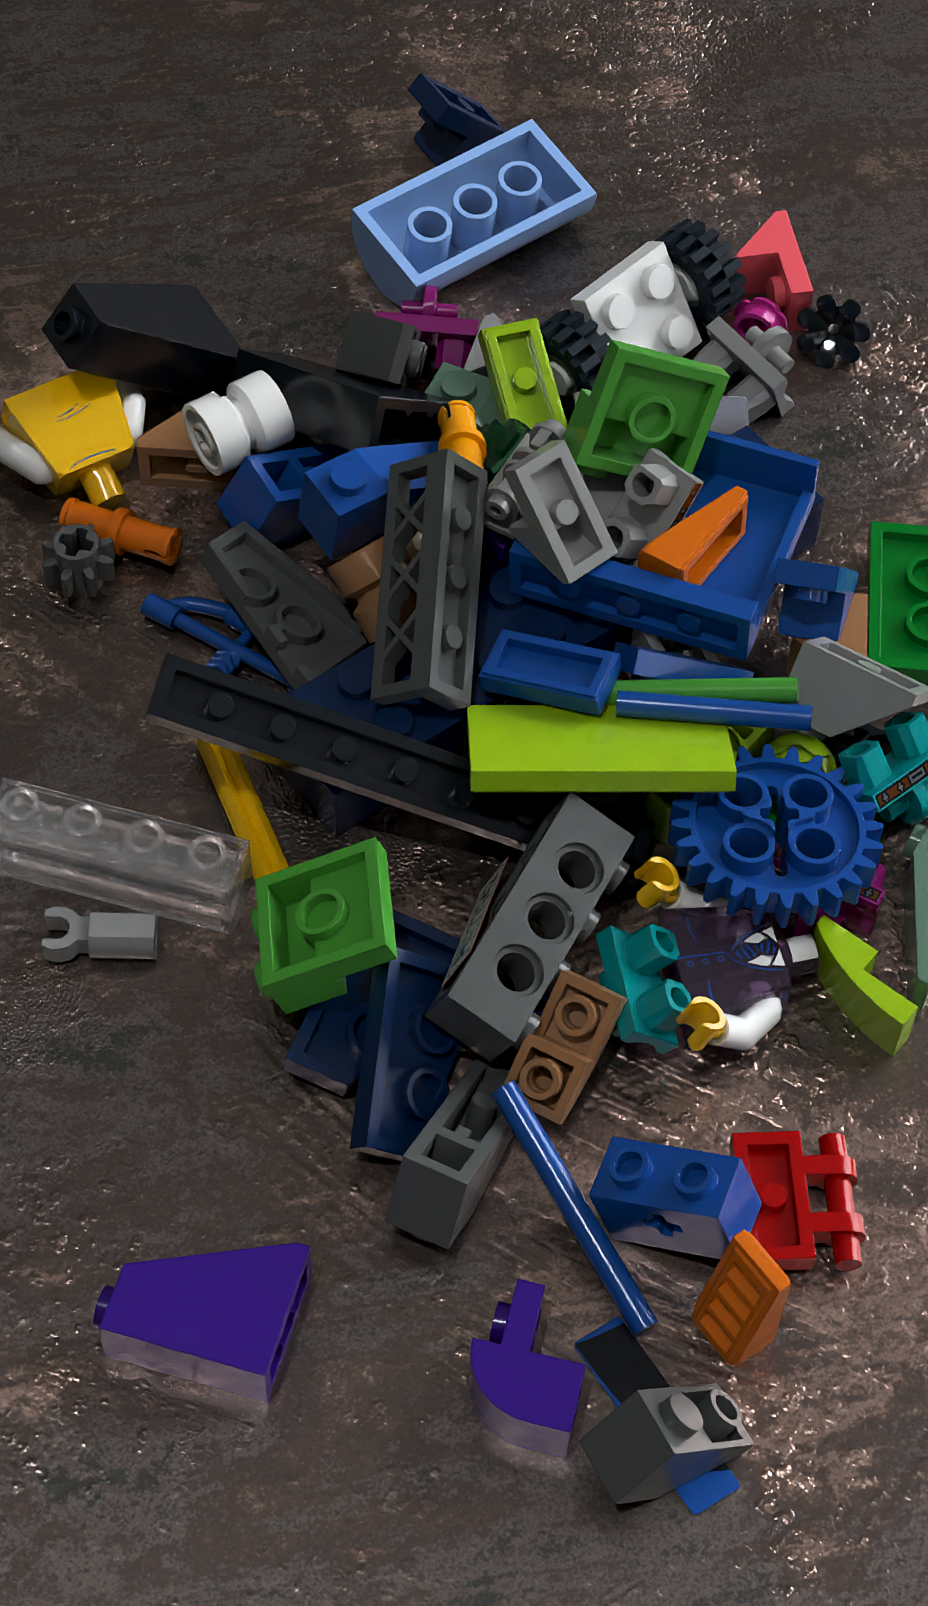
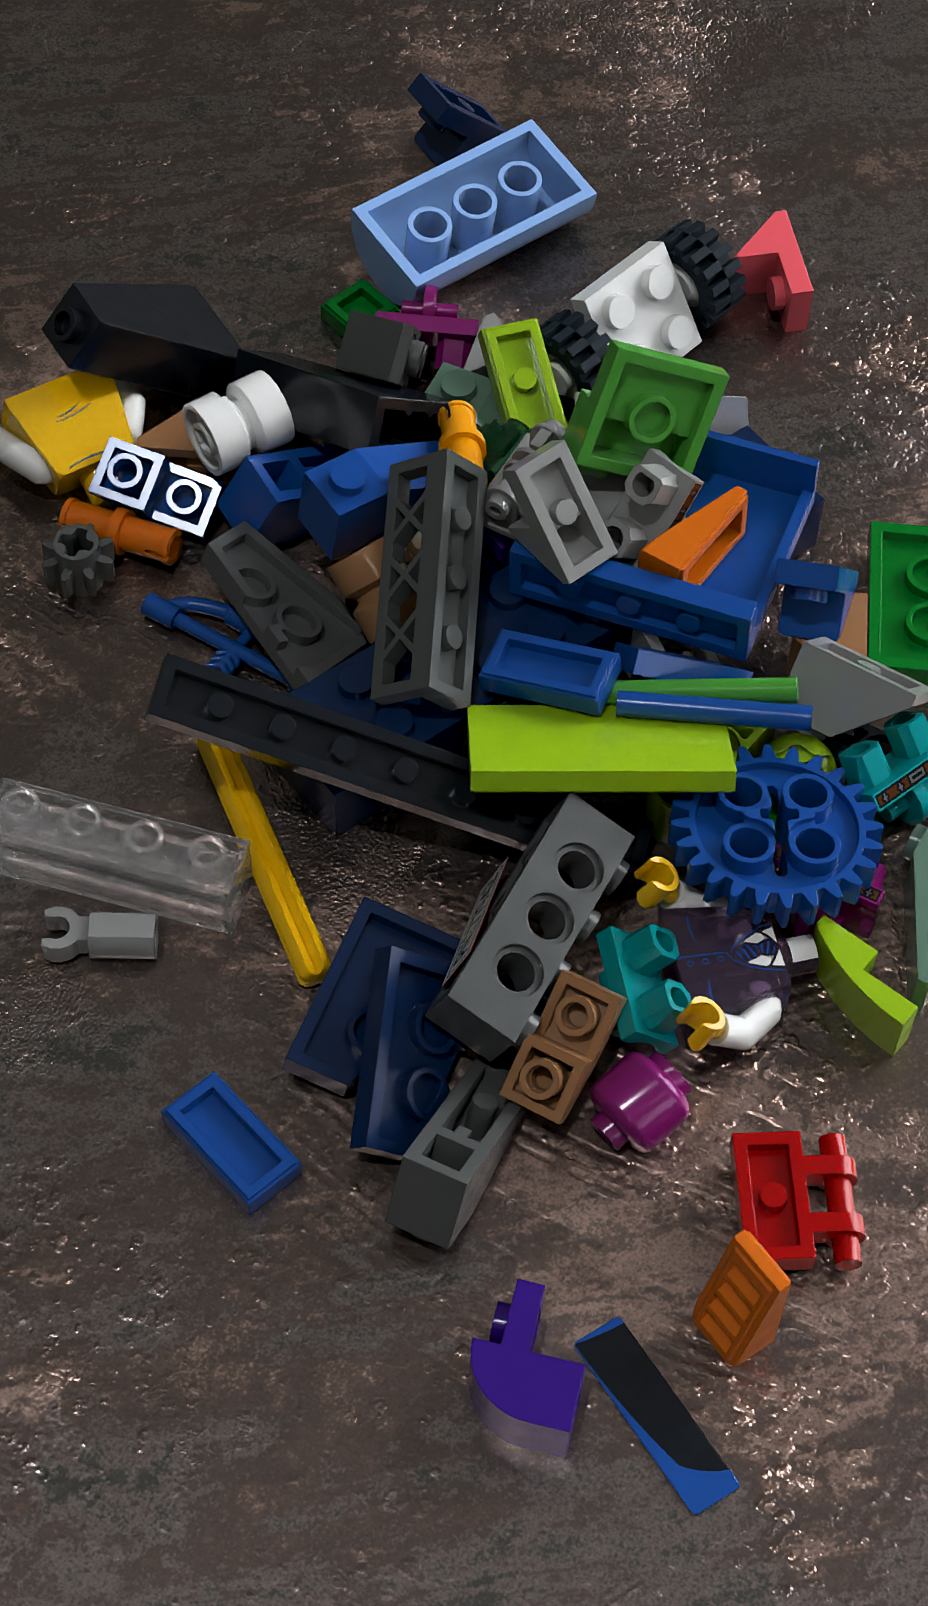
dark purple slope [93,1242,312,1403] -> none
bright green plate [251,837,397,1014] -> none
blue bar [491,1081,659,1336] -> none
dark grey slope [579,1383,754,1504] -> none
blue brick [589,1136,762,1259] -> none
light grey hips [693,316,795,424] -> none
dark pink plate [733,297,787,346] -> none
black plant [796,294,870,369] -> none
none -> slope [88,436,226,542]
none -> blue tile [161,1071,302,1215]
none -> green tile [320,278,400,337]
none -> magenta head [590,1051,692,1153]

